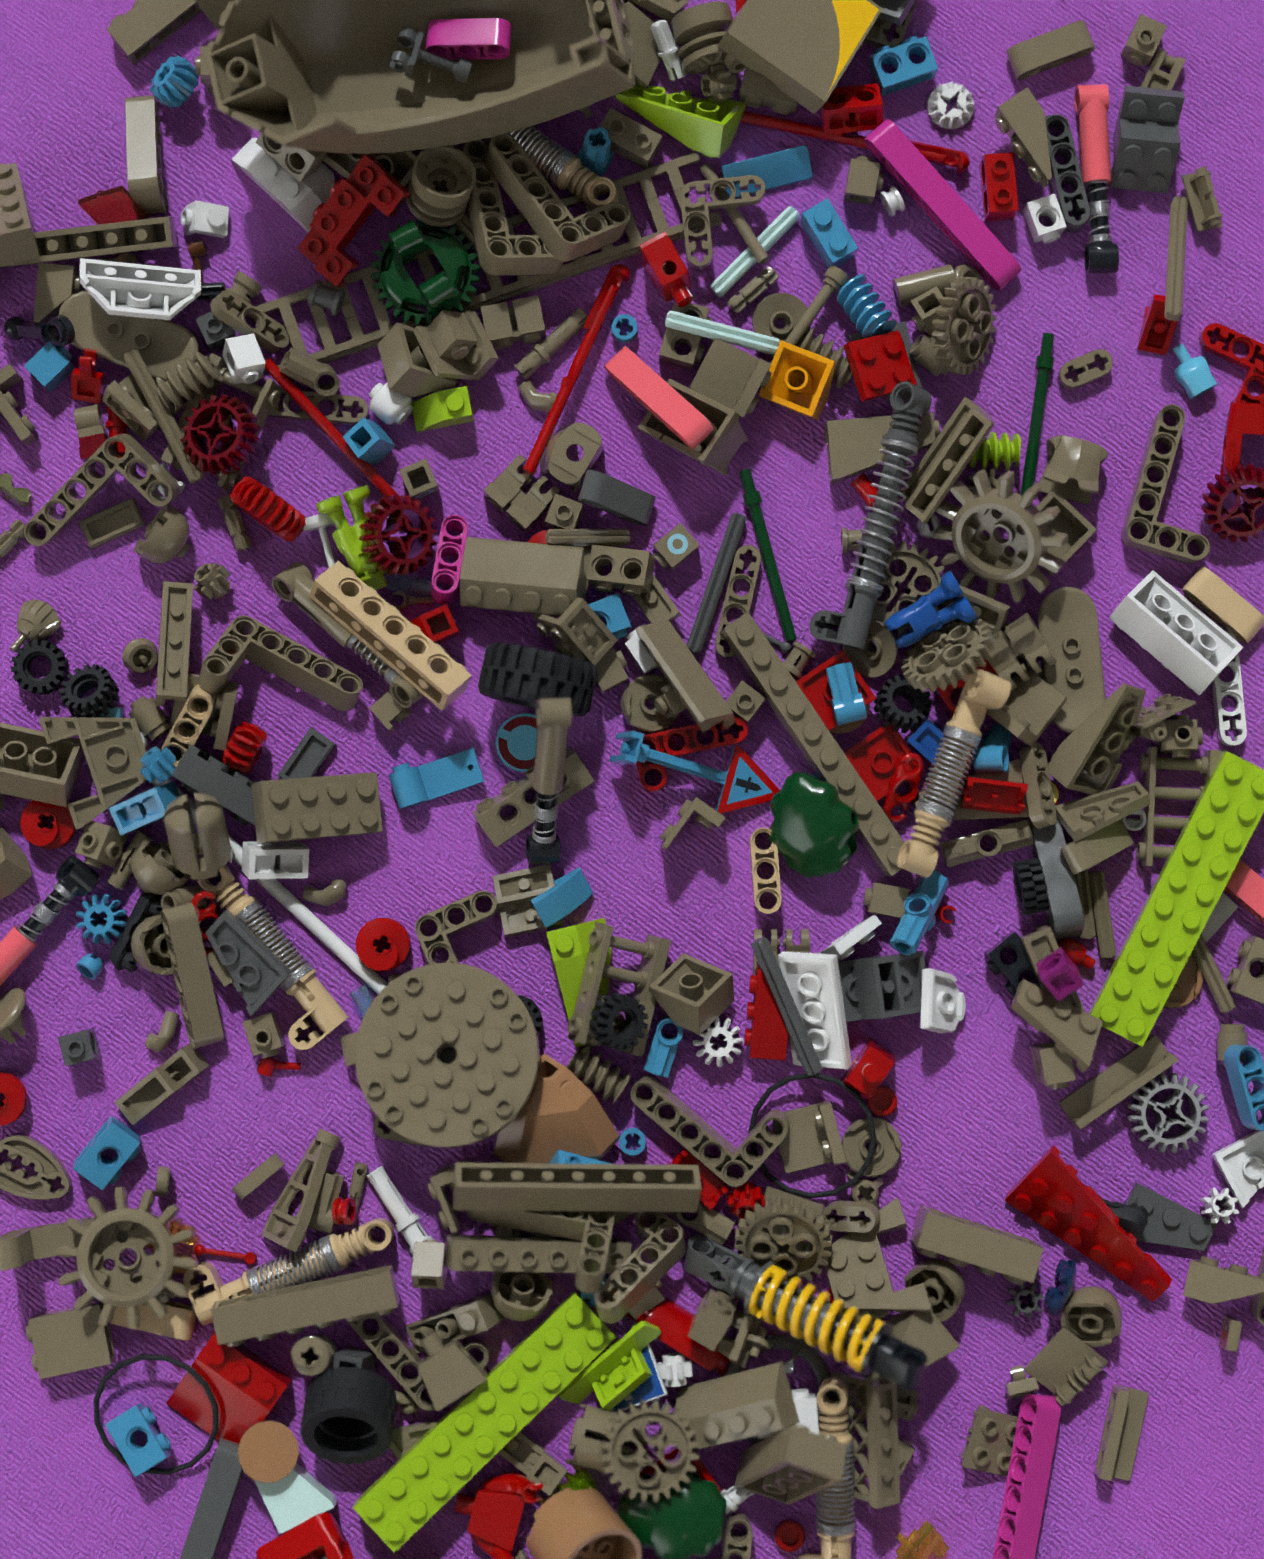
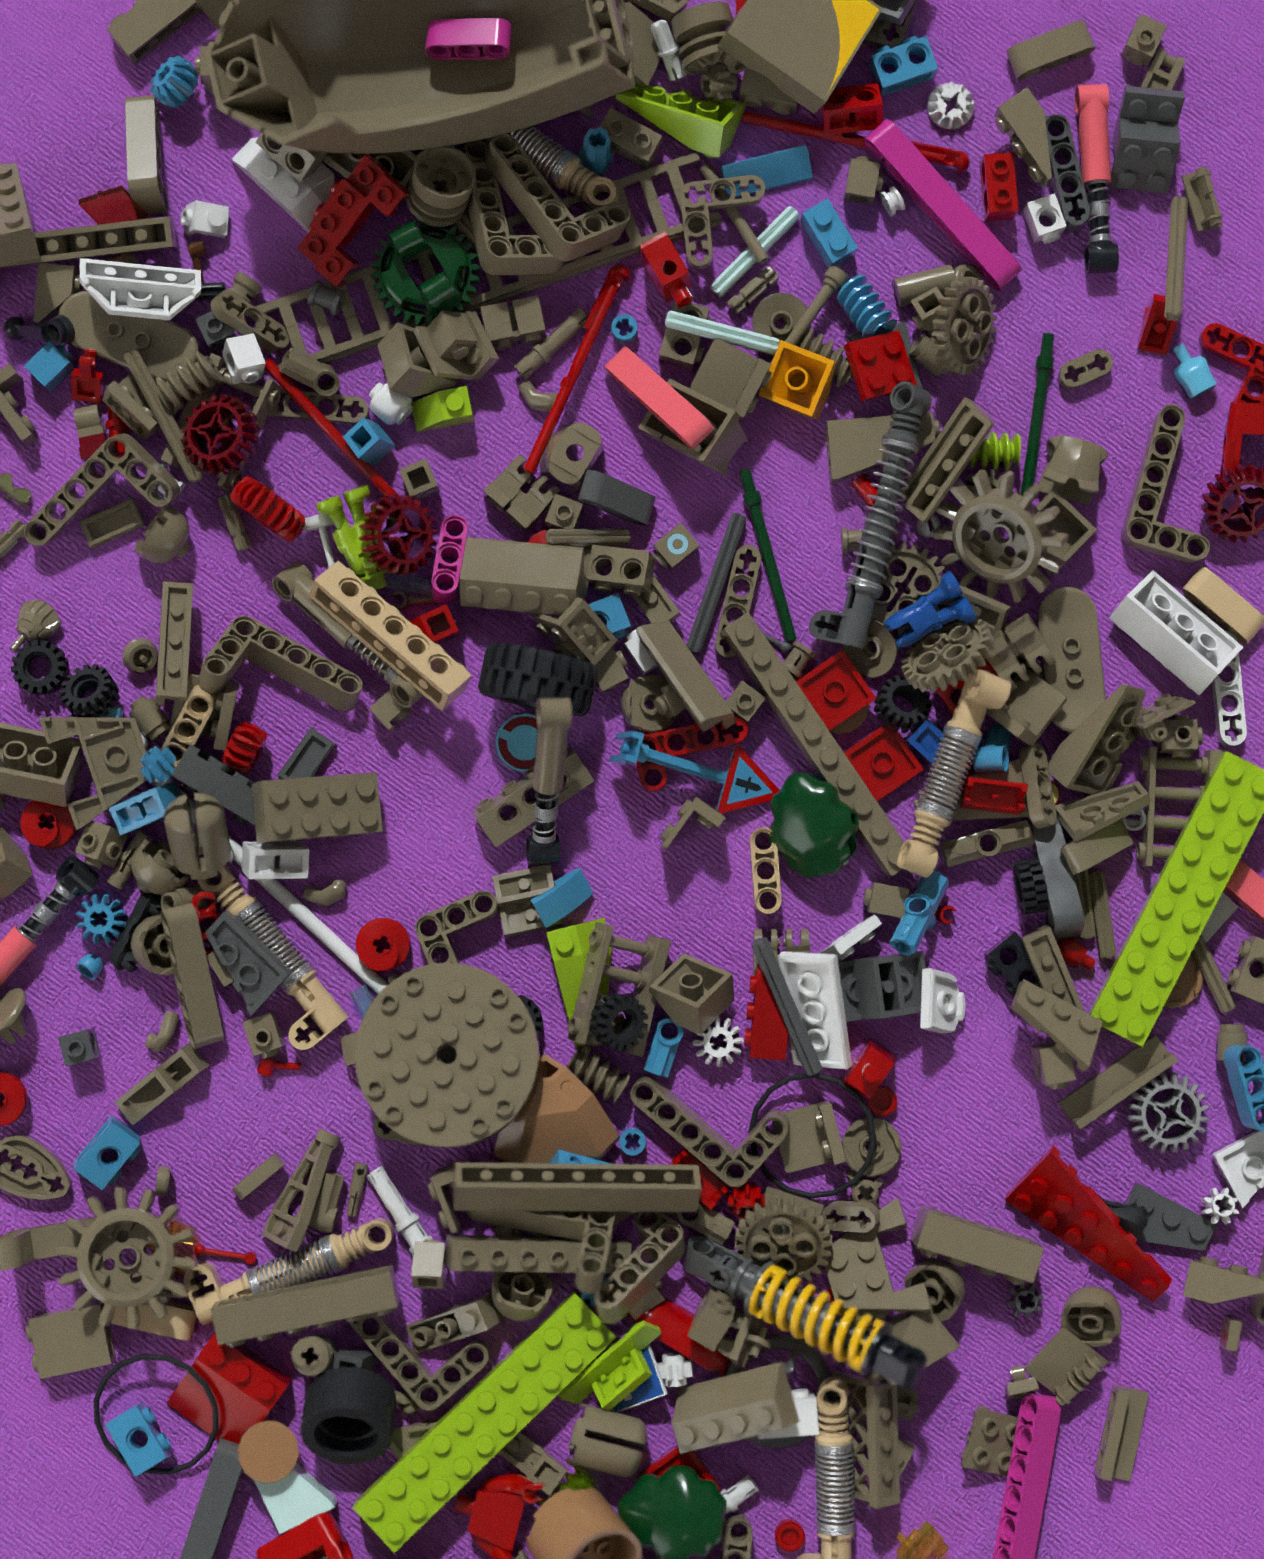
dark tan gear [194,562,231,600] -> none
red bush [332,1197,357,1225] -> none
dark azure door [388,748,485,810] -> none
dark grey bar [389,27,473,84] -> none
dark tan torso [418,1331,488,1412] -> none
dark tan gear [599,1399,699,1502] -> none
dark tan brick [735,1424,848,1505] -> none
dark azure piece [826,662,867,726] -> none
red piece [883,753,924,823] -> none
magenta brick [1036,947,1084,1002] -> none
dark blue dish [1044,1259,1076,1316] -> none

